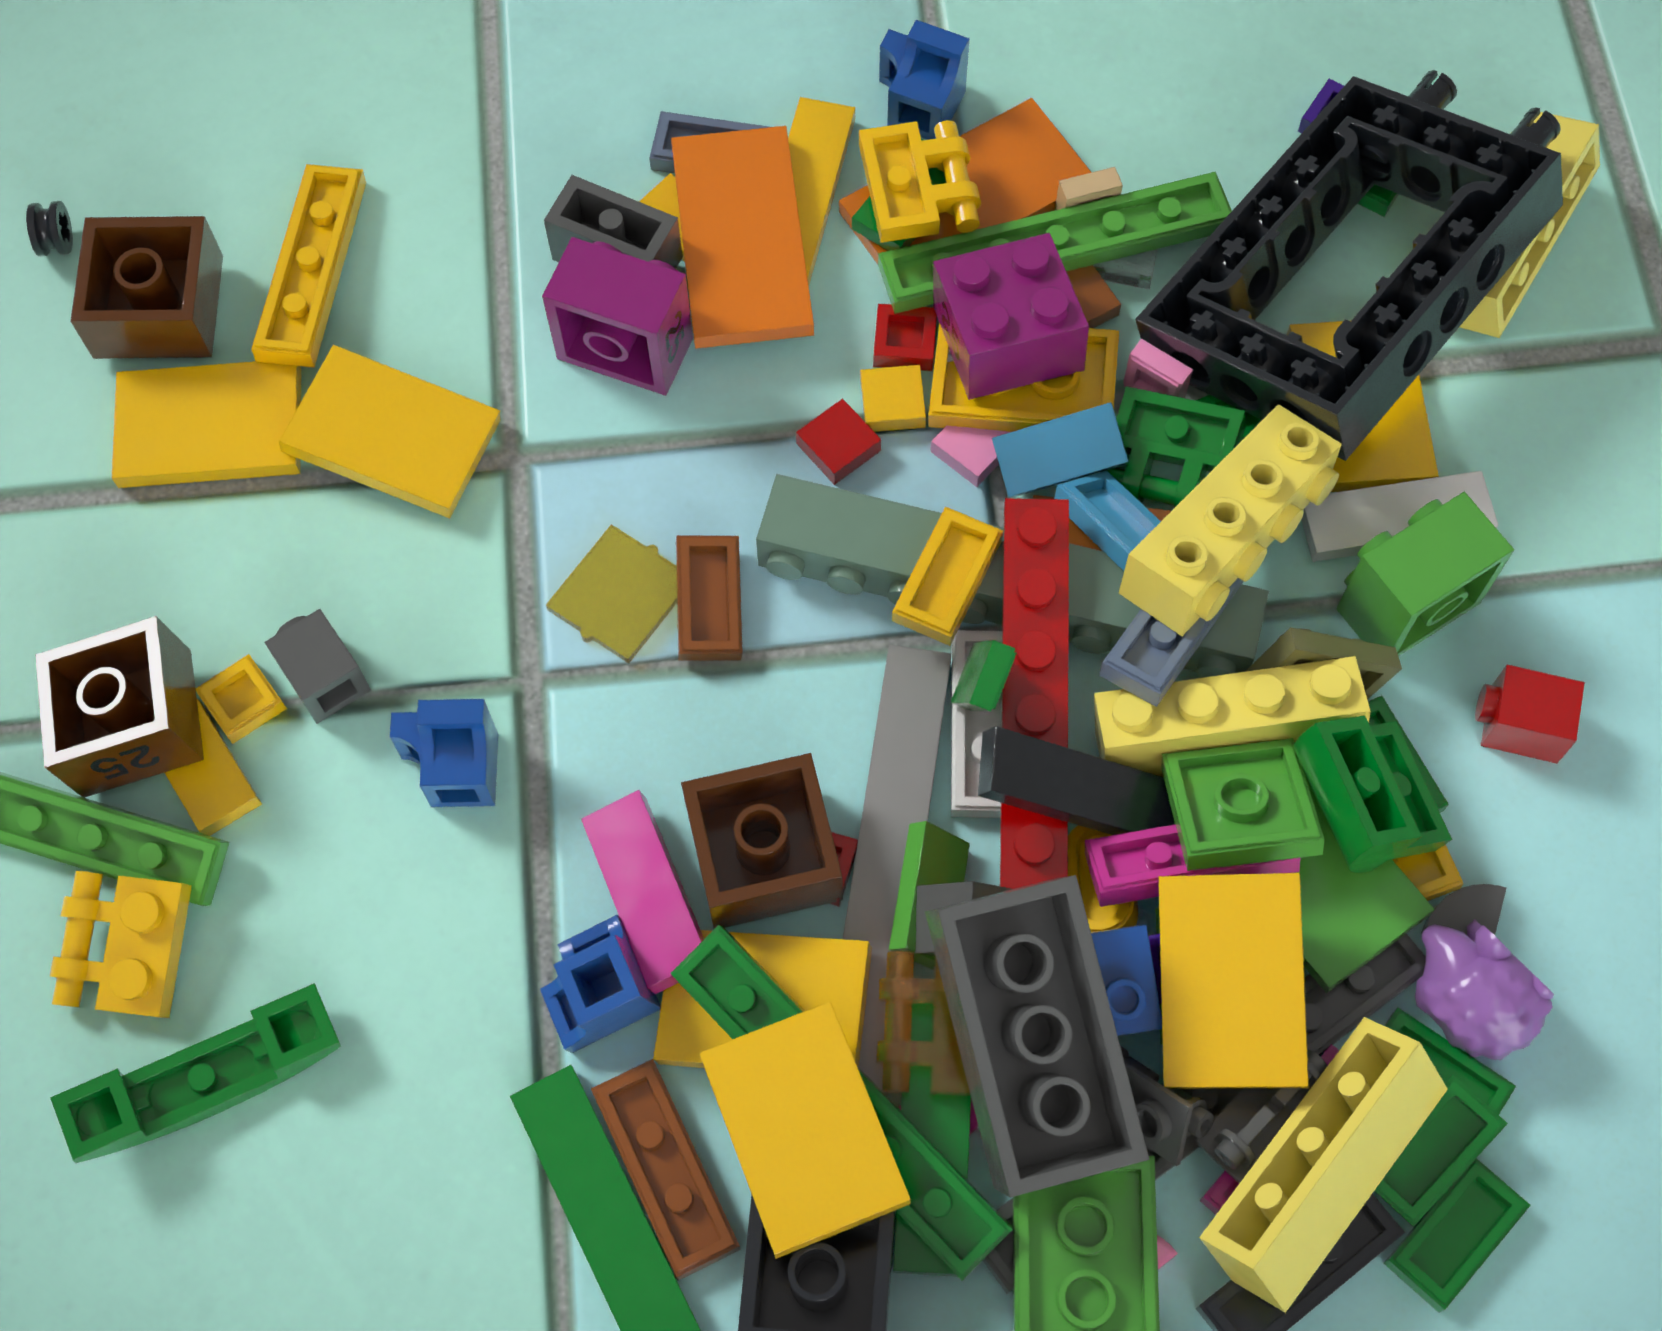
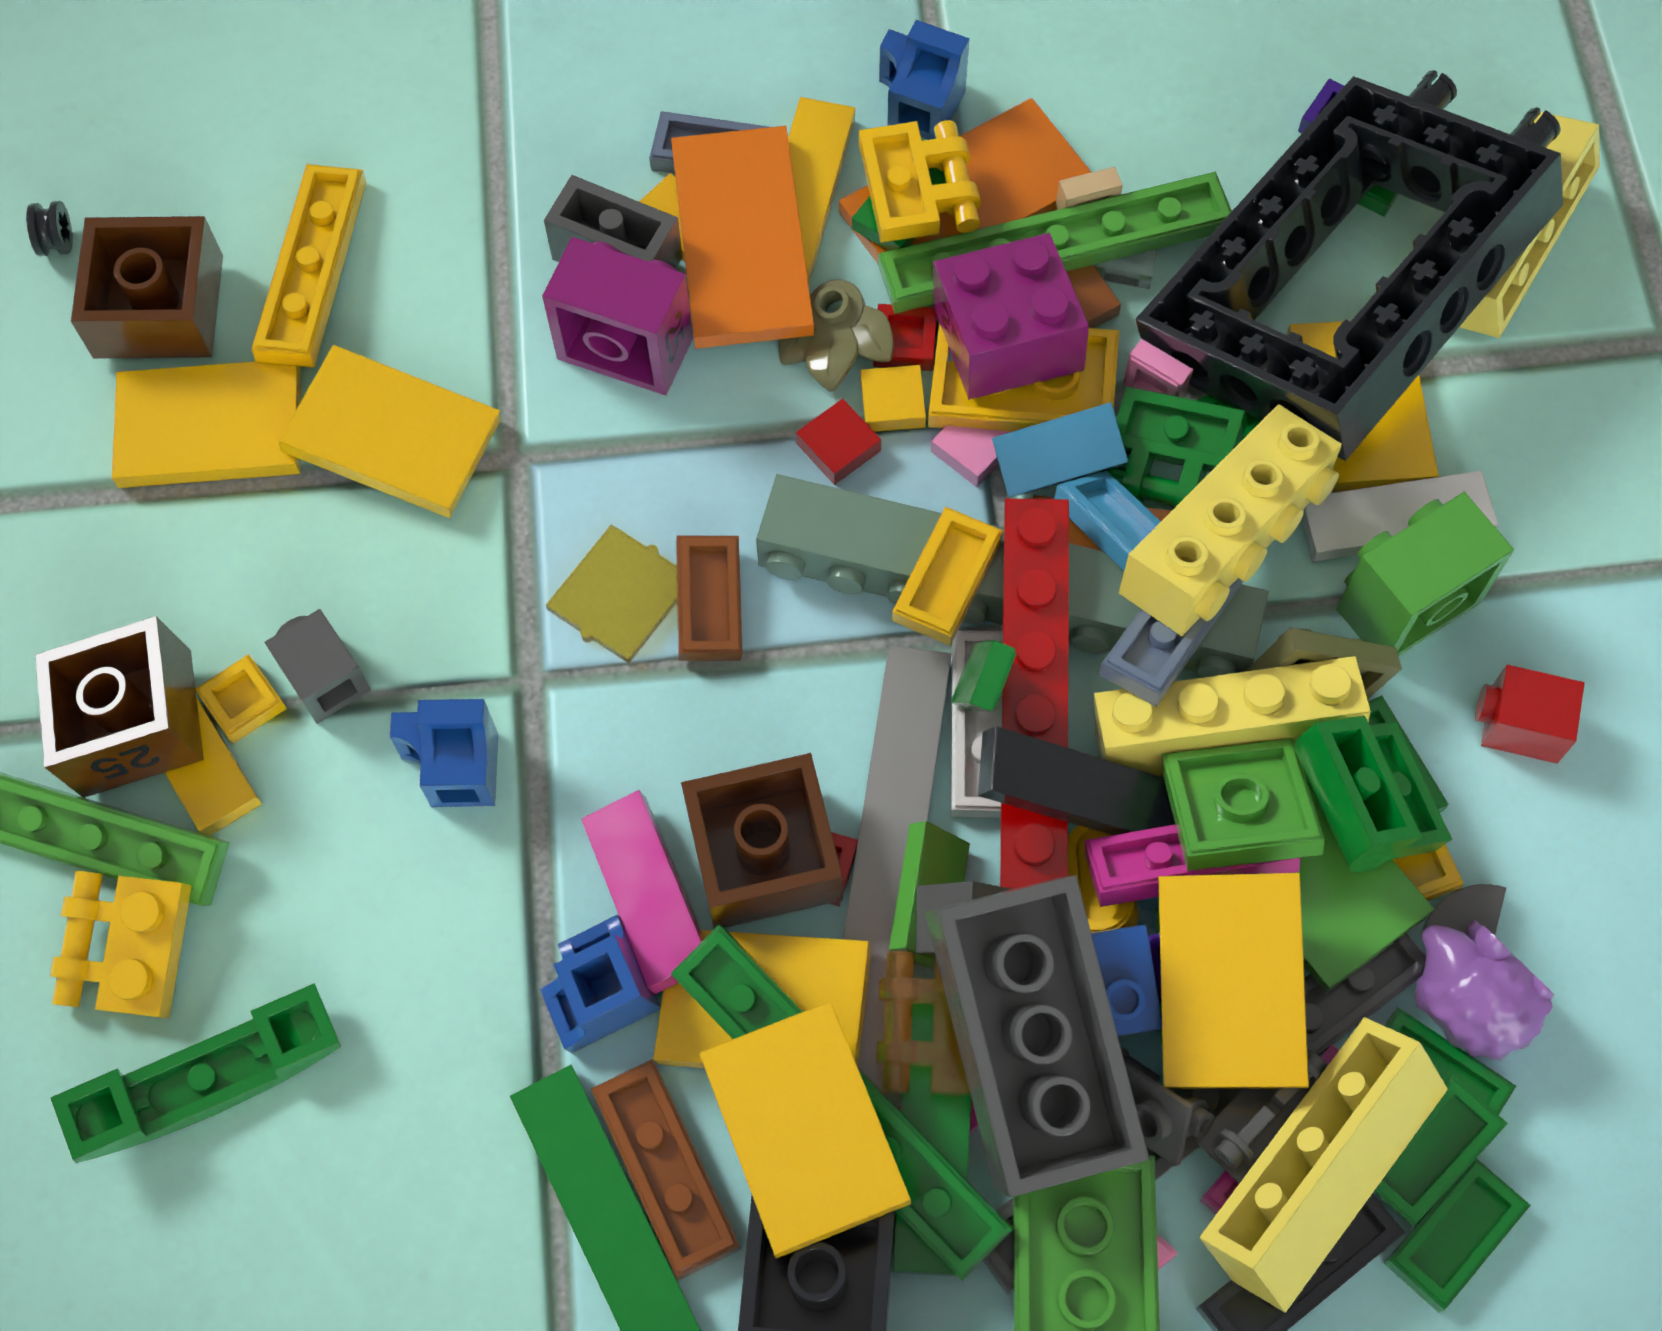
none -> olive plate [779,280,894,392]

